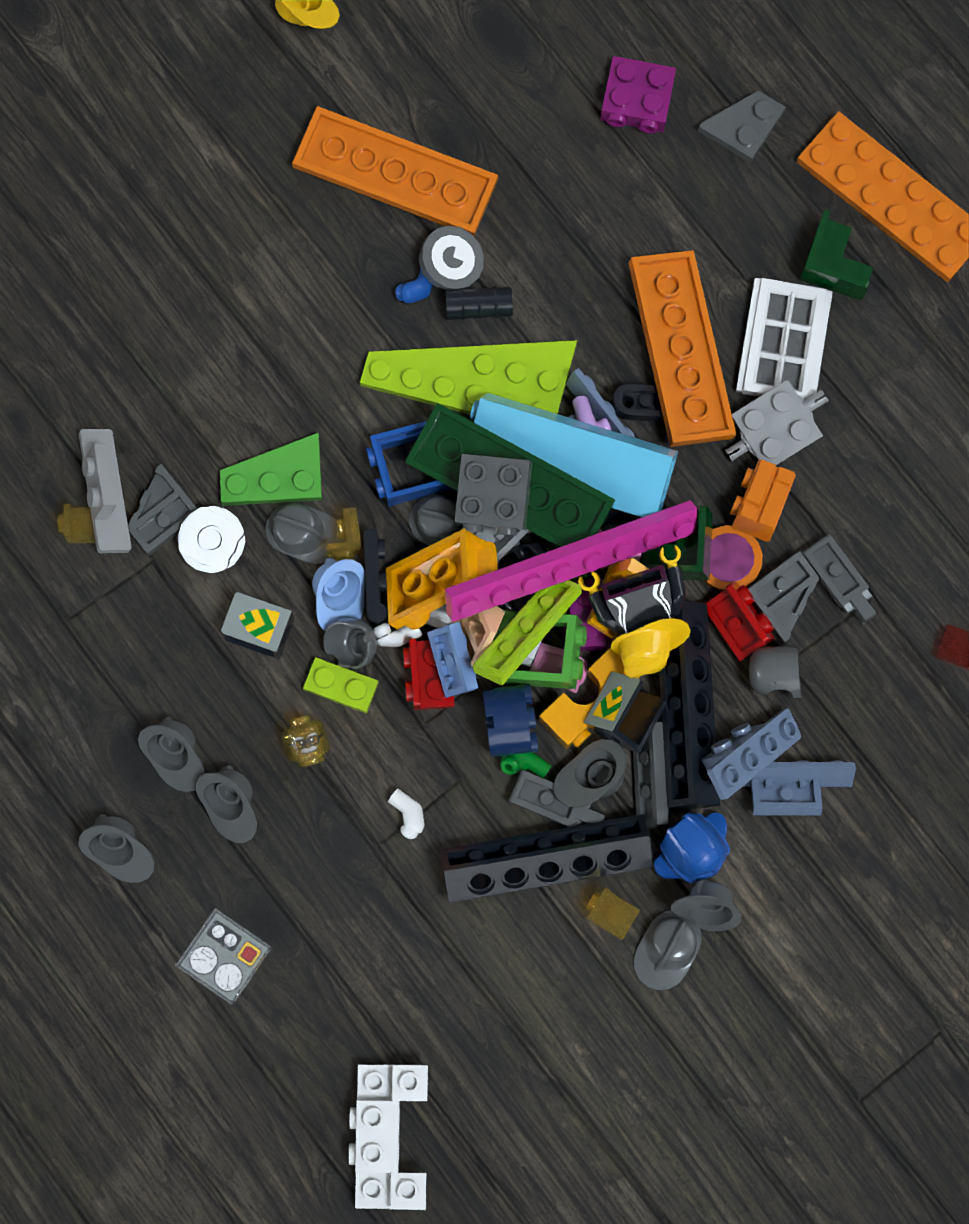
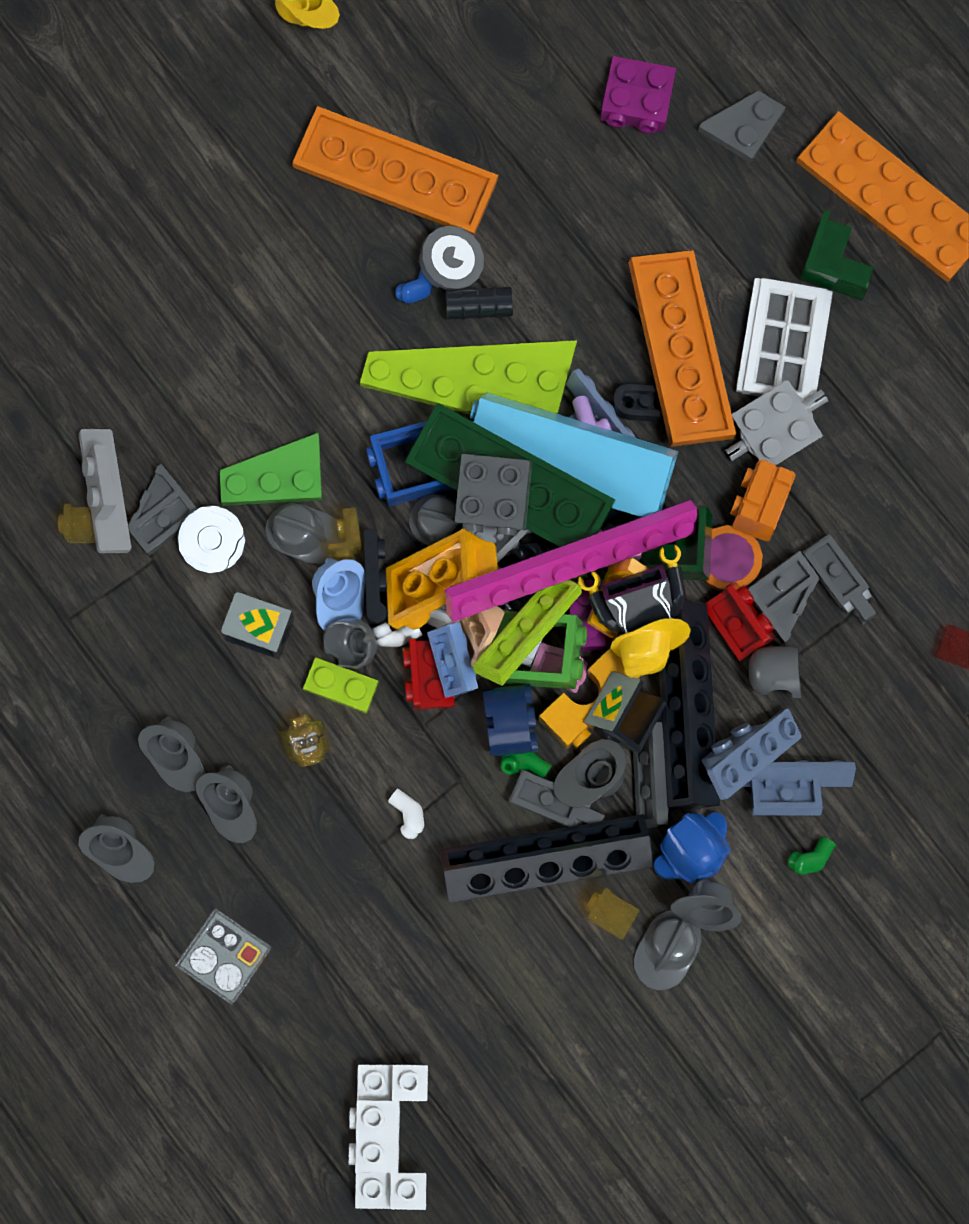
none -> green arm [787,836,836,875]

